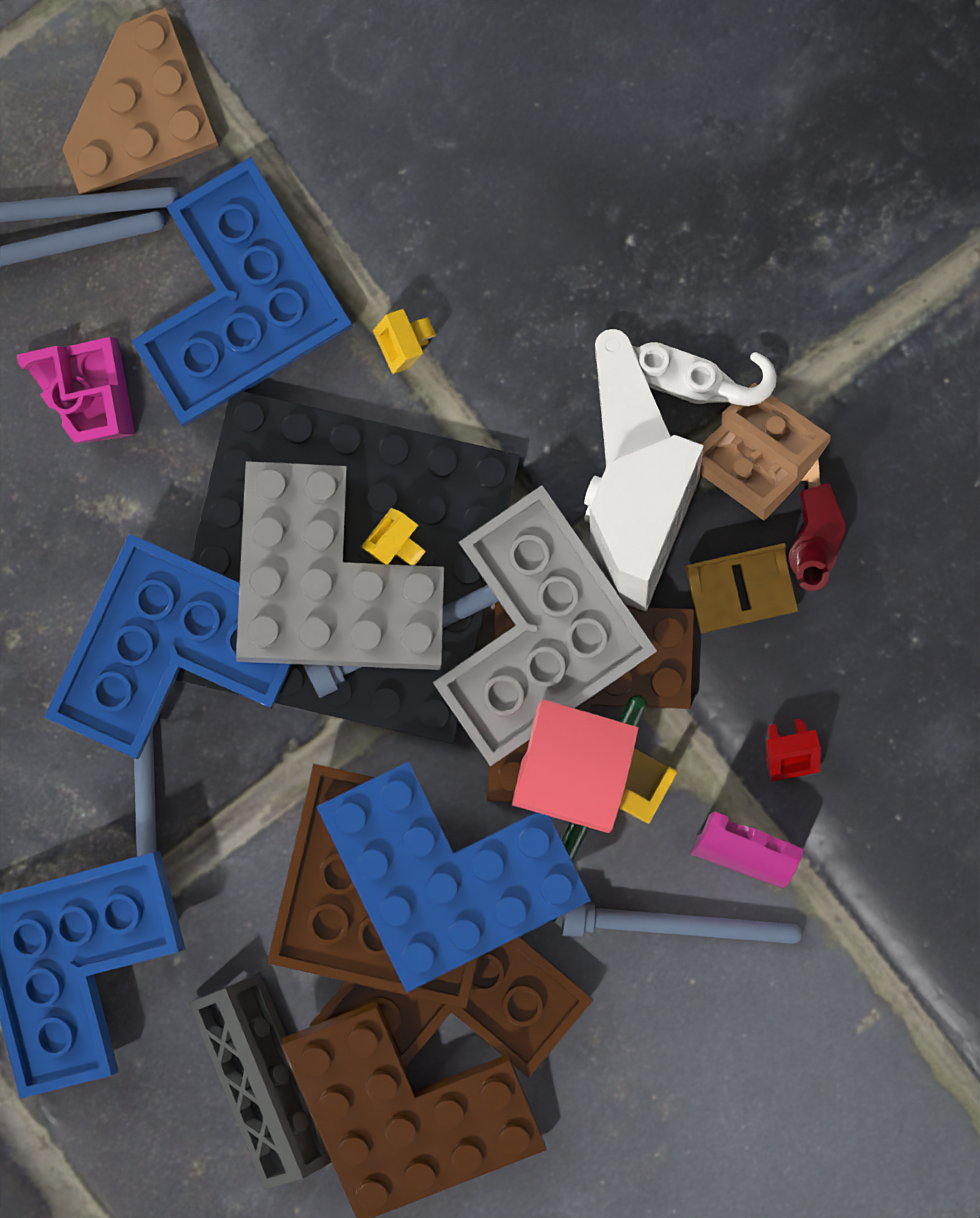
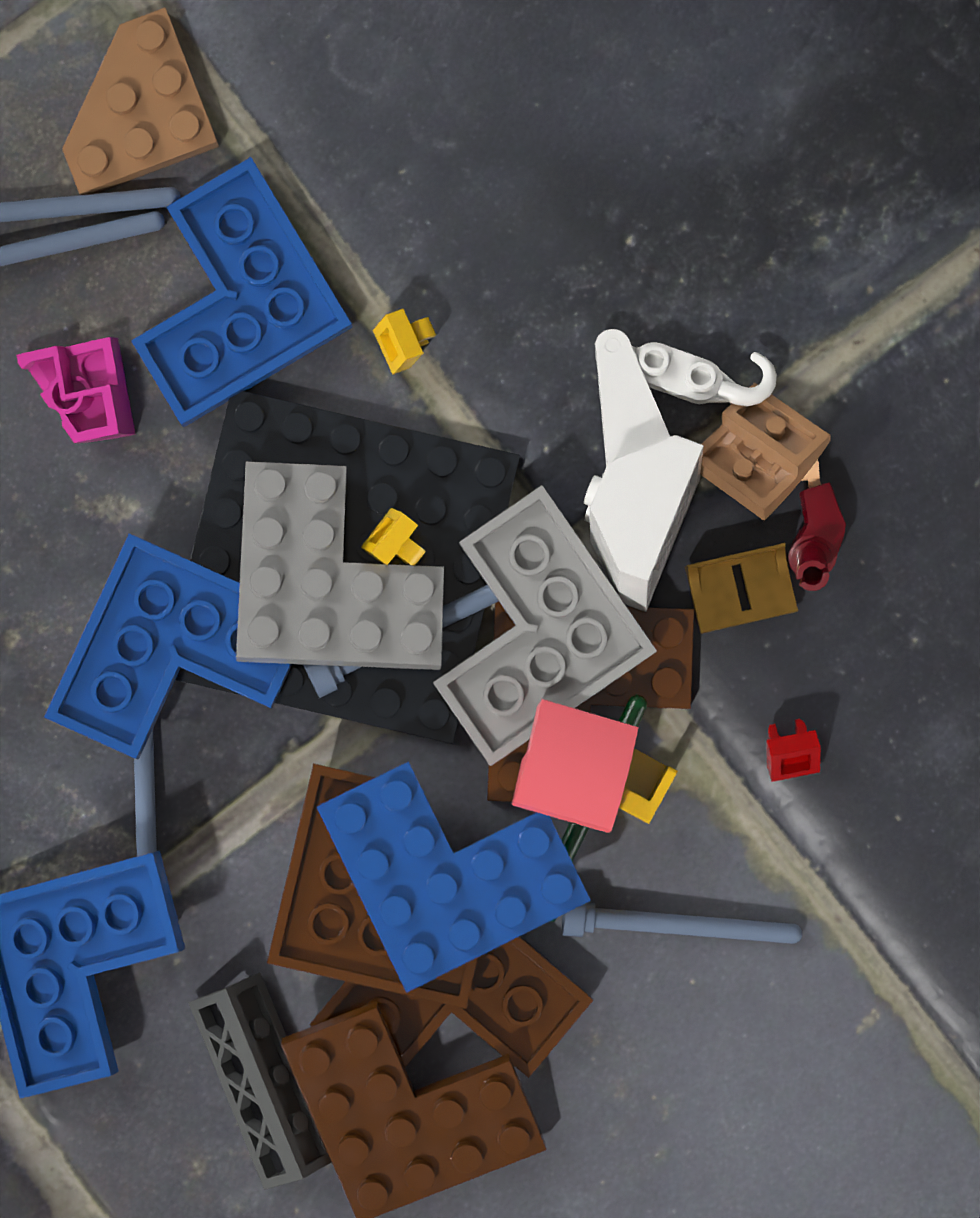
dark pink slope [690,812,804,889] -> none

